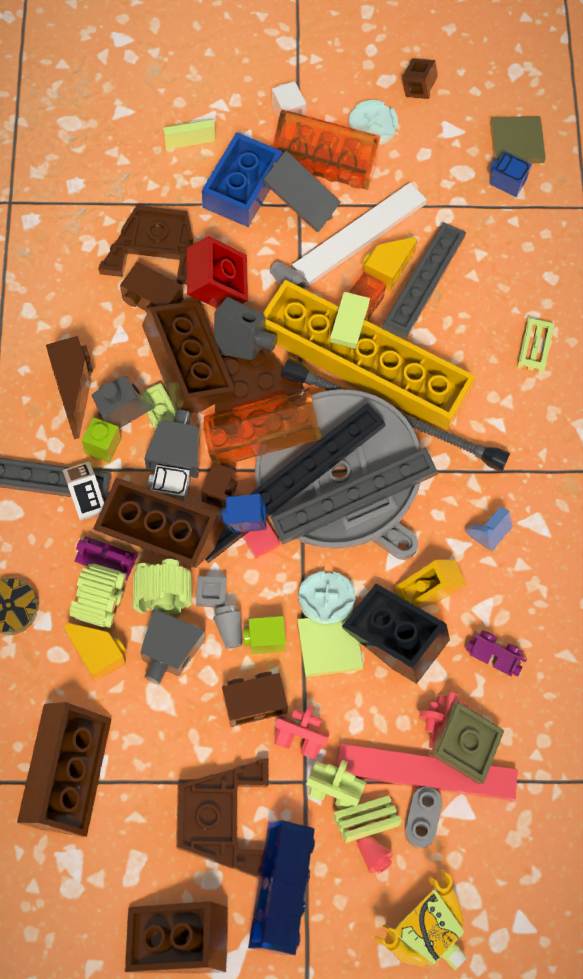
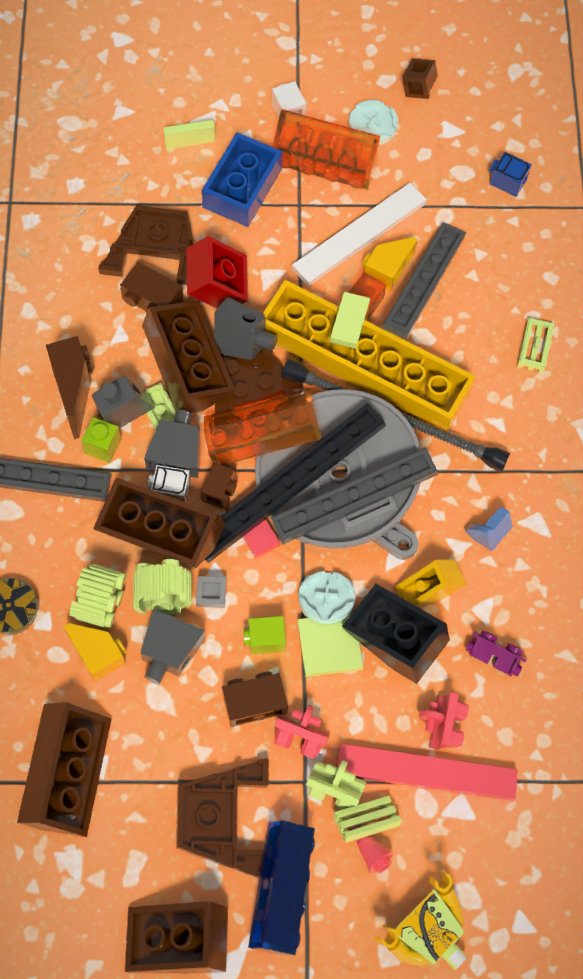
slope [63,461,104,521] -> none
magenta hinge [74,536,138,581] -> none
light grey cone [213,605,242,649] -> none
blue brick [222,494,267,533] -> none
dark grey piece [262,150,341,233] -> none
light grey cone [270,261,308,289] -> none
light grey plate [405,787,442,849] -> none
olive tile [430,701,505,784] -> none
olive tile [490,116,546,164] -> none

